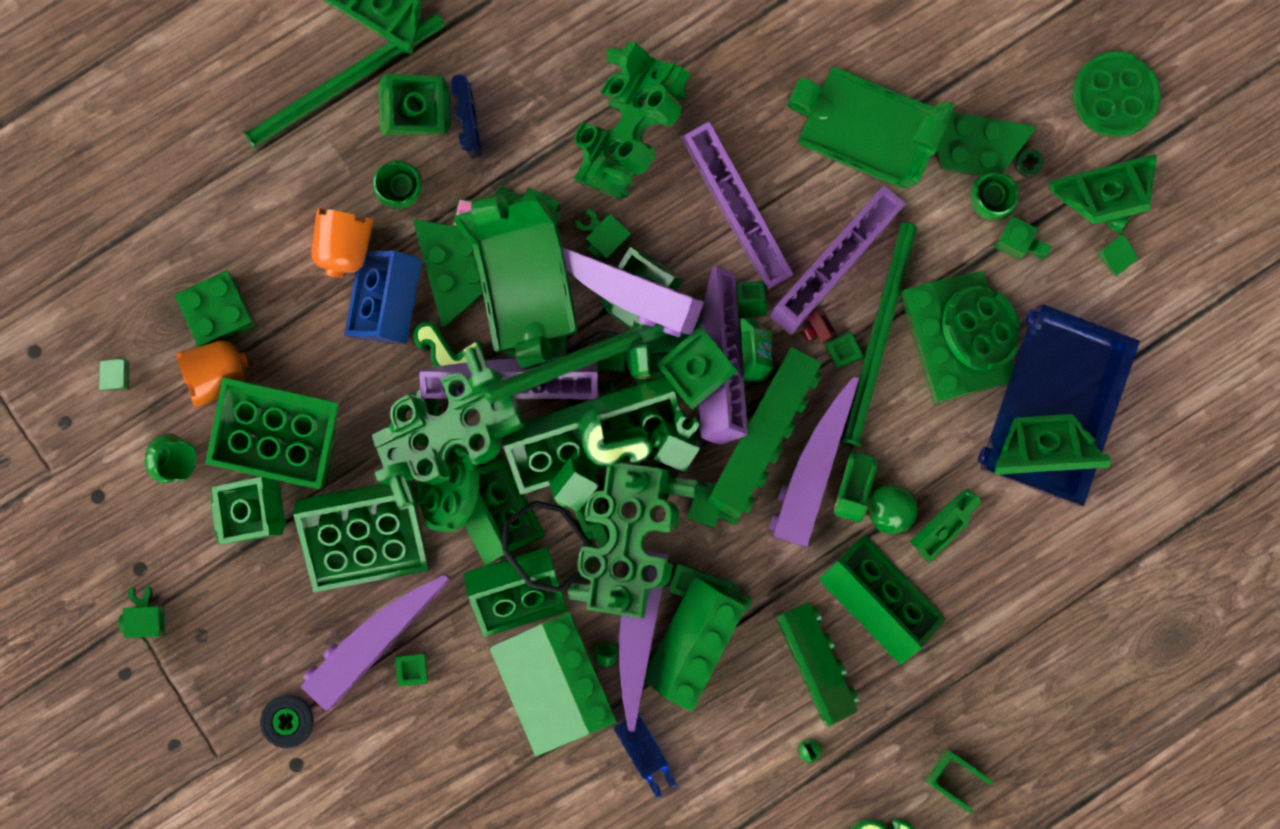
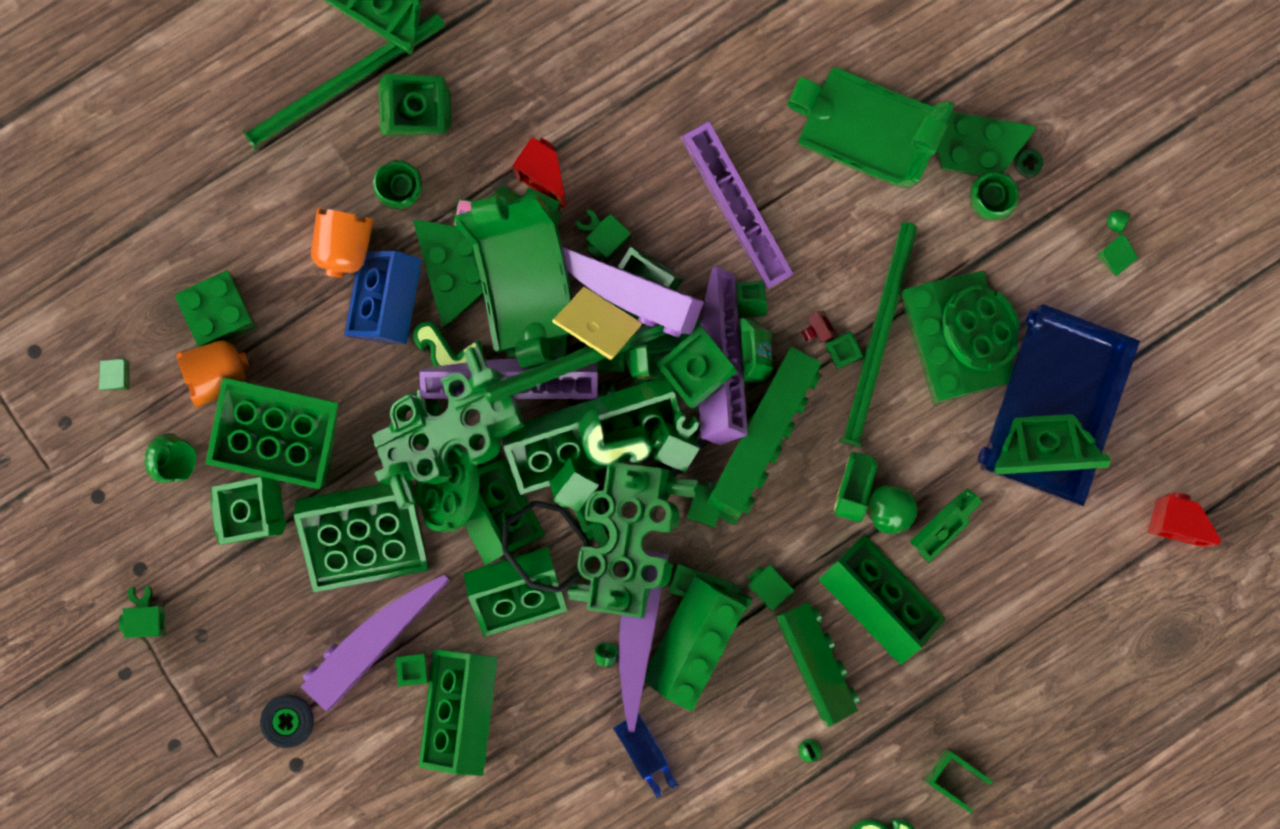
clear blue hinge [450,74,482,158] -> none
slope [489,612,617,757] -> none
green gear [574,41,691,201] -> none
medium lavender slope [769,185,906,335] -> none
medium lavender slope [769,377,859,548] -> none
green brick [994,216,1052,261] -> none
green wing [1048,154,1157,225] -> none
green tile [1072,51,1161,138] -> none
none -> green slope [418,649,498,776]
none -> red slope [512,137,567,209]
none -> light yellow piece [553,287,642,360]
none -> green brick [747,565,794,611]
none -> red slope [1148,492,1221,548]

